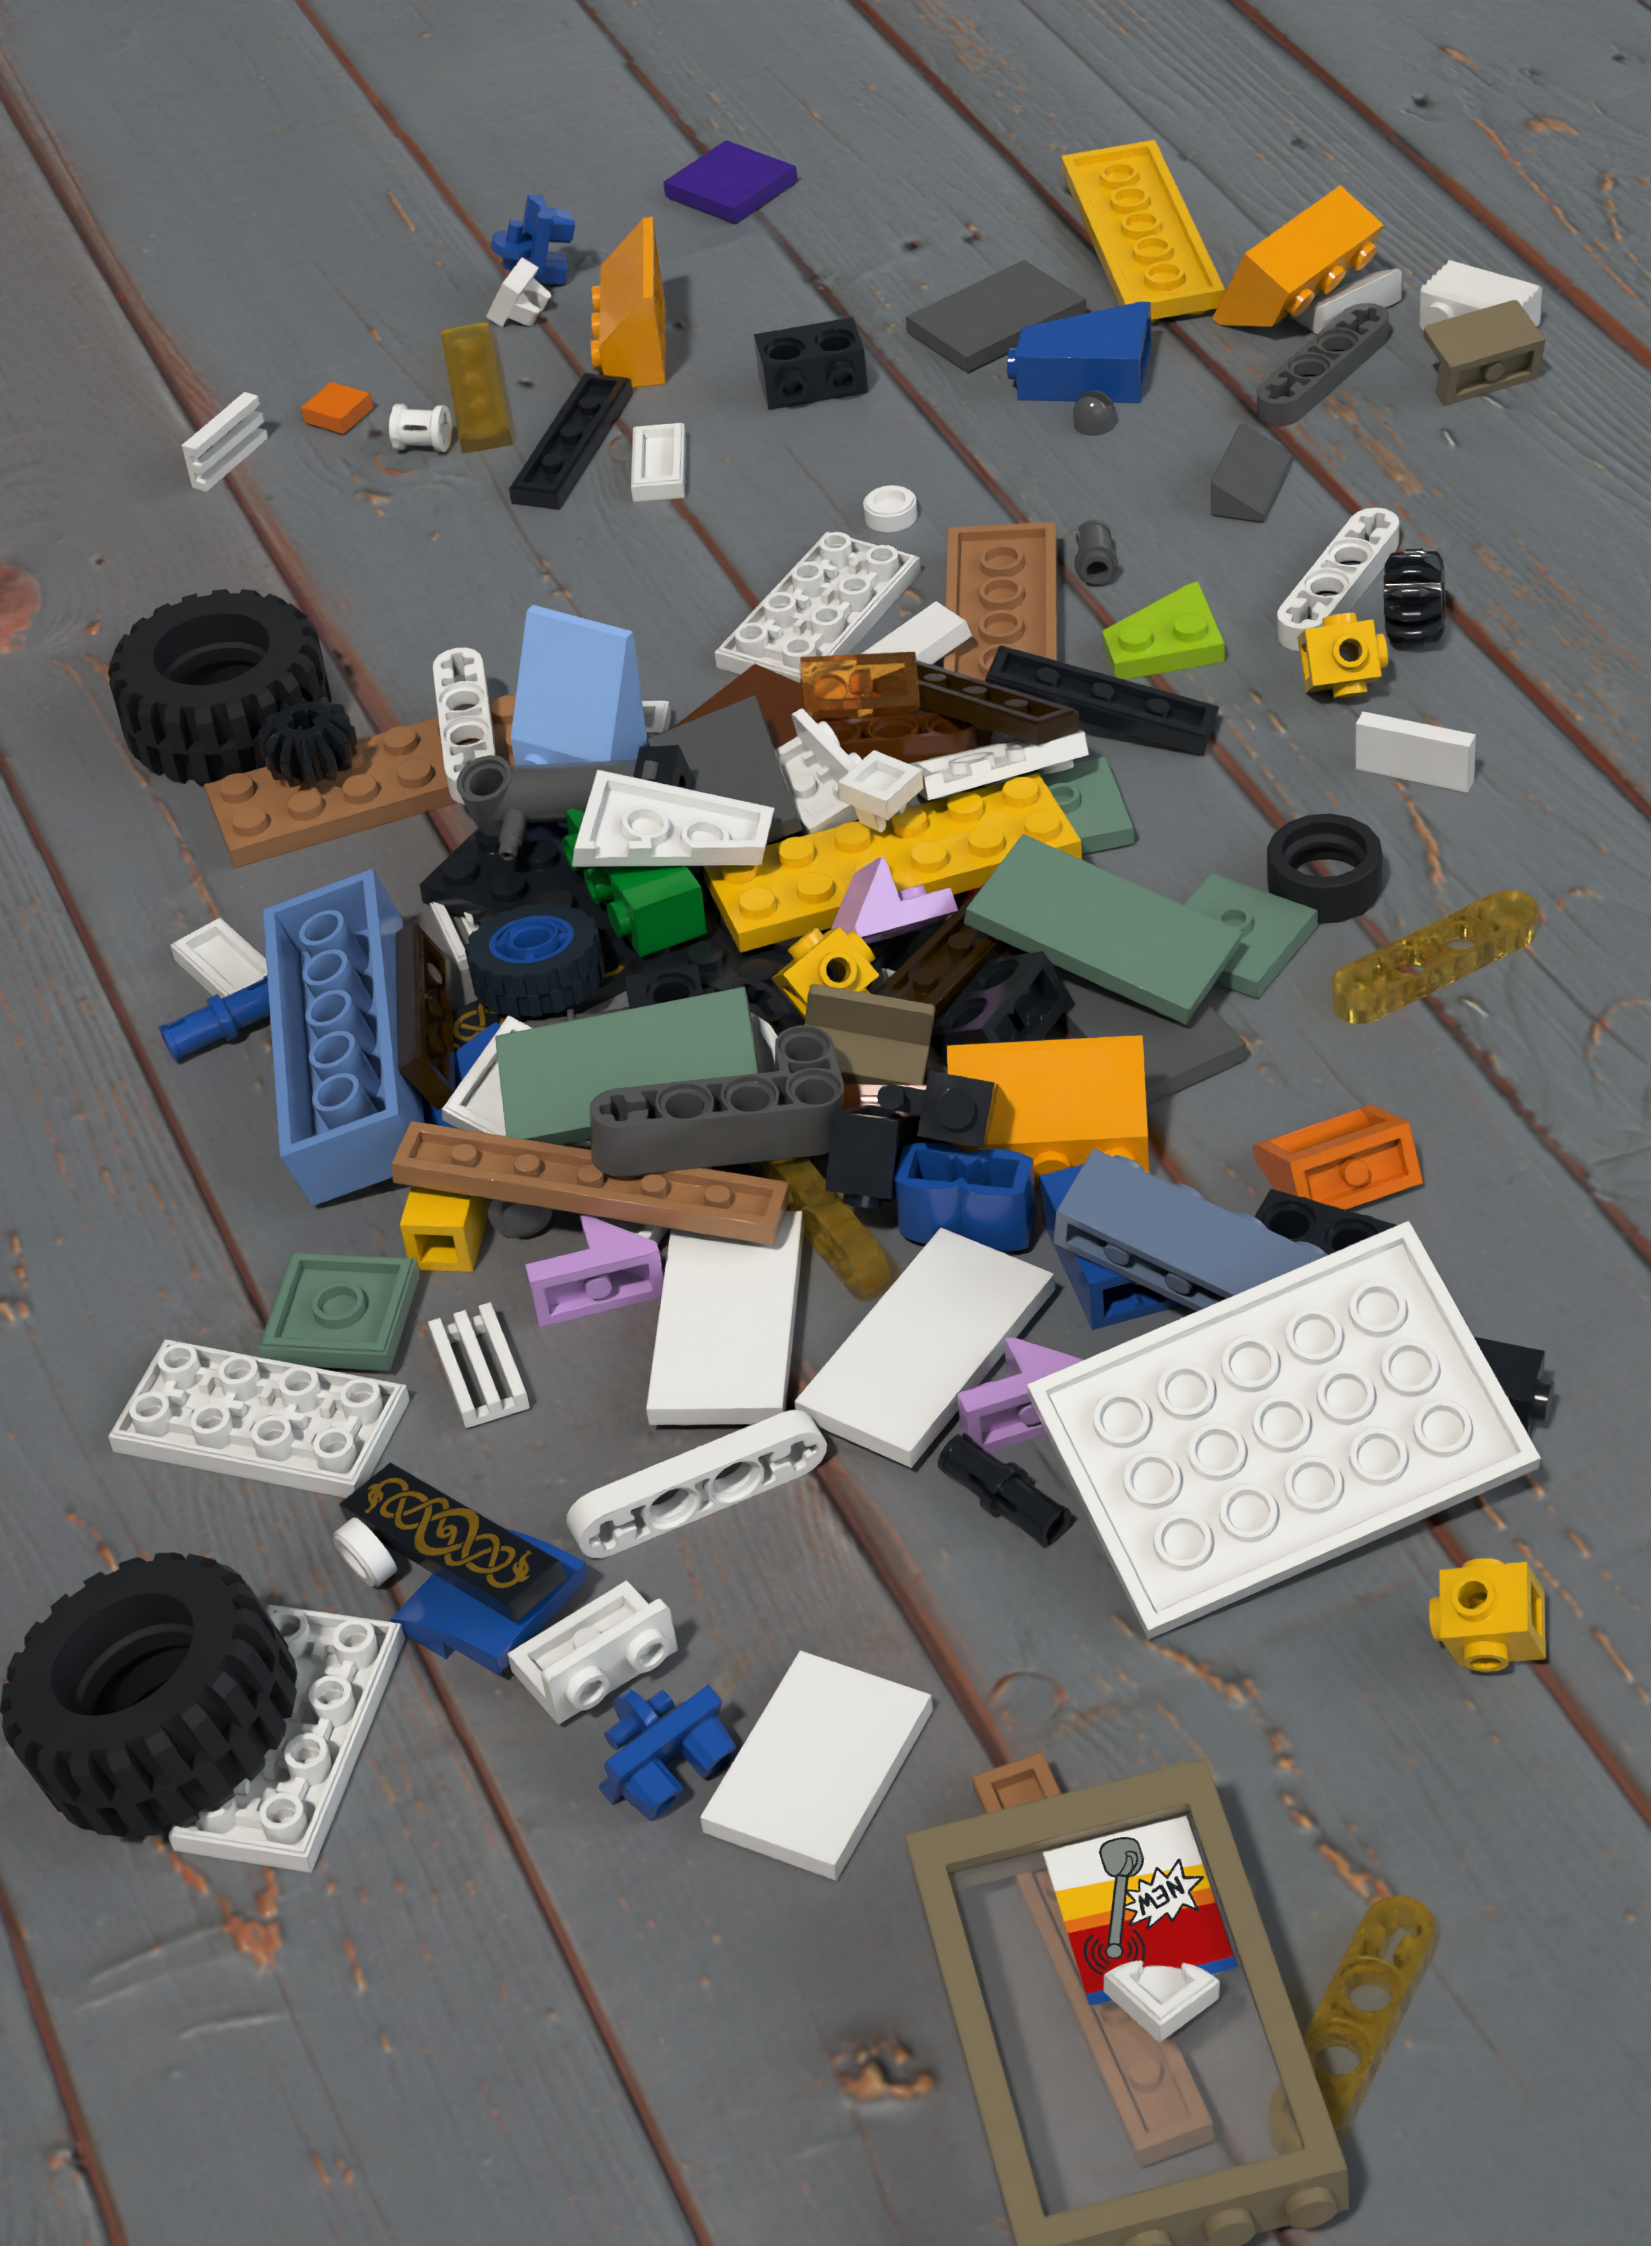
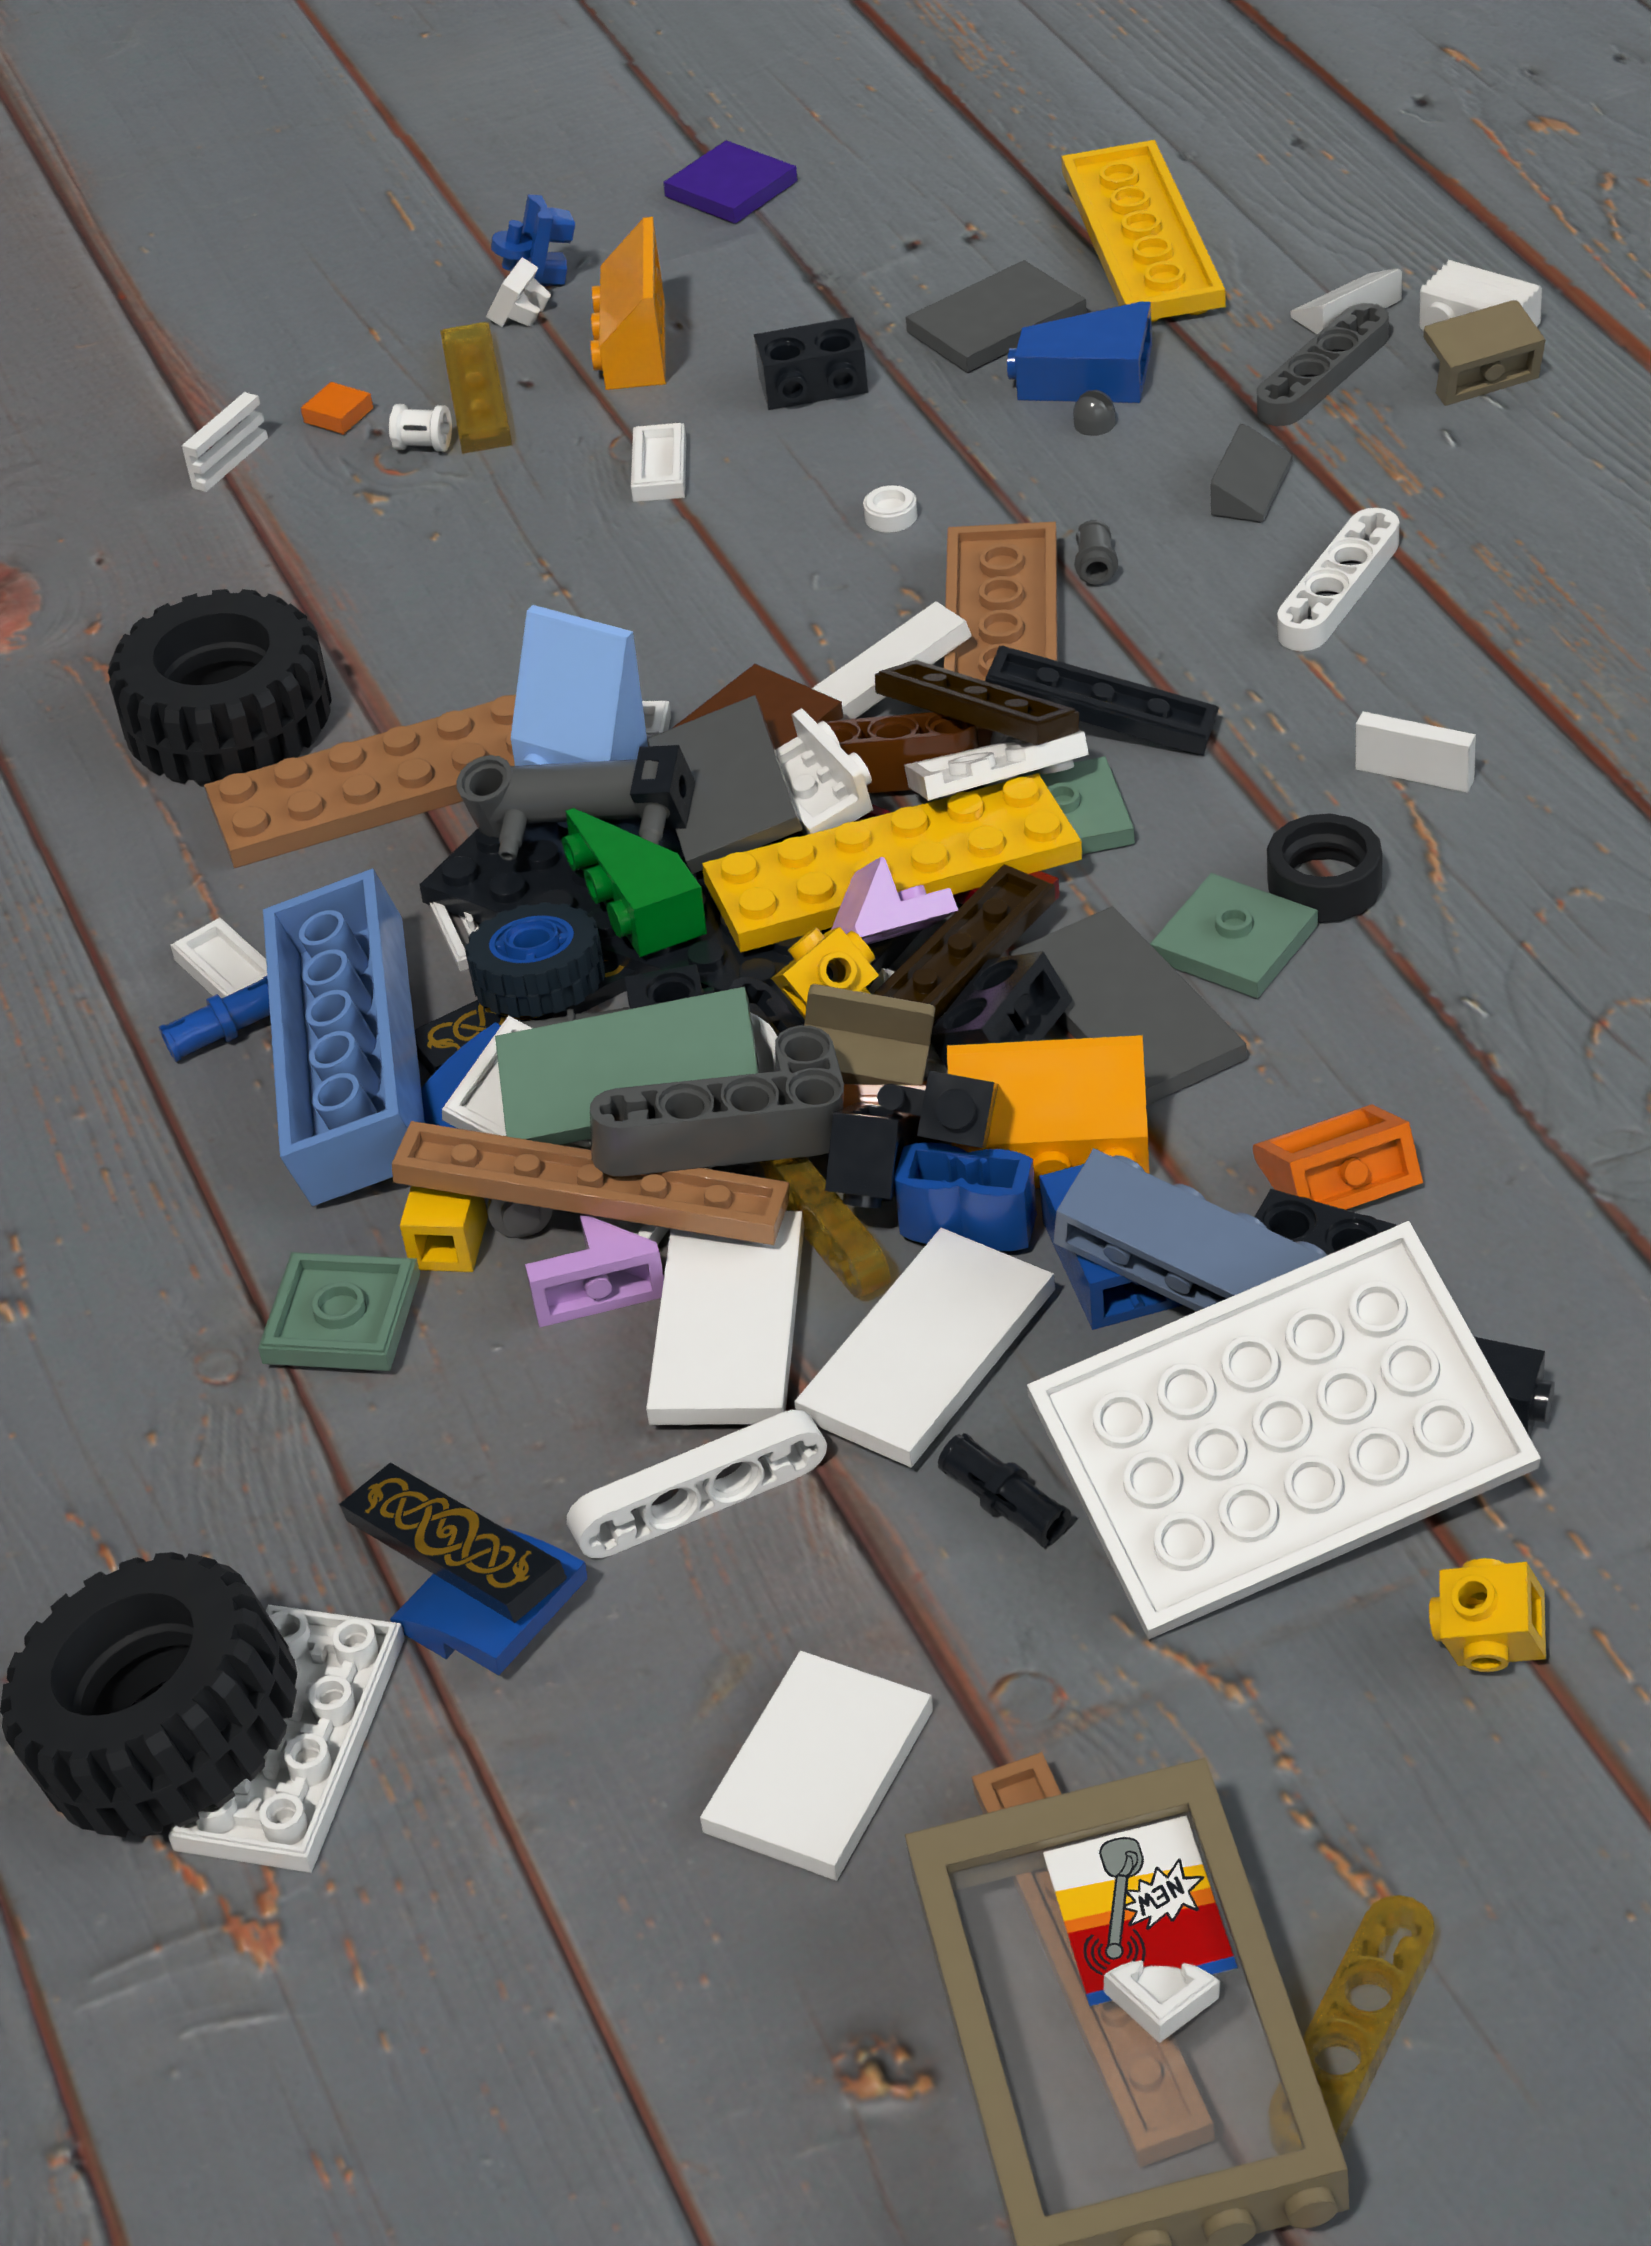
white tile [108,1339,410,1498] -> none
black gear [258,697,358,788] -> none
white tile [333,1517,397,1587] -> none
dark brown tile [396,922,456,1111] -> none
white tile [428,1302,530,1429] -> none
white beam [433,648,497,804] -> none
white bracket [507,1580,678,1725] -> none
black tile [509,373,633,510] -> none
white wing [572,770,774,867] -> none
blue hips [599,1685,736,1821] -> none
white tile [715,532,921,688] -> none
clear orange slope [799,652,920,719] -> none
white tile [838,750,923,832] -> none
lavender slope [957,1337,1083,1452] -> none
sand green tile [964,834,1243,1024] -> none
lime wing [1102,582,1225,680] -> none
light orange slope [1212,185,1384,327] -> none
yellow brick [1297,613,1388,699] -> none
clear yellow beam [1332,890,1538,1024] -> none
black gear [1383,549,1446,646] -> none

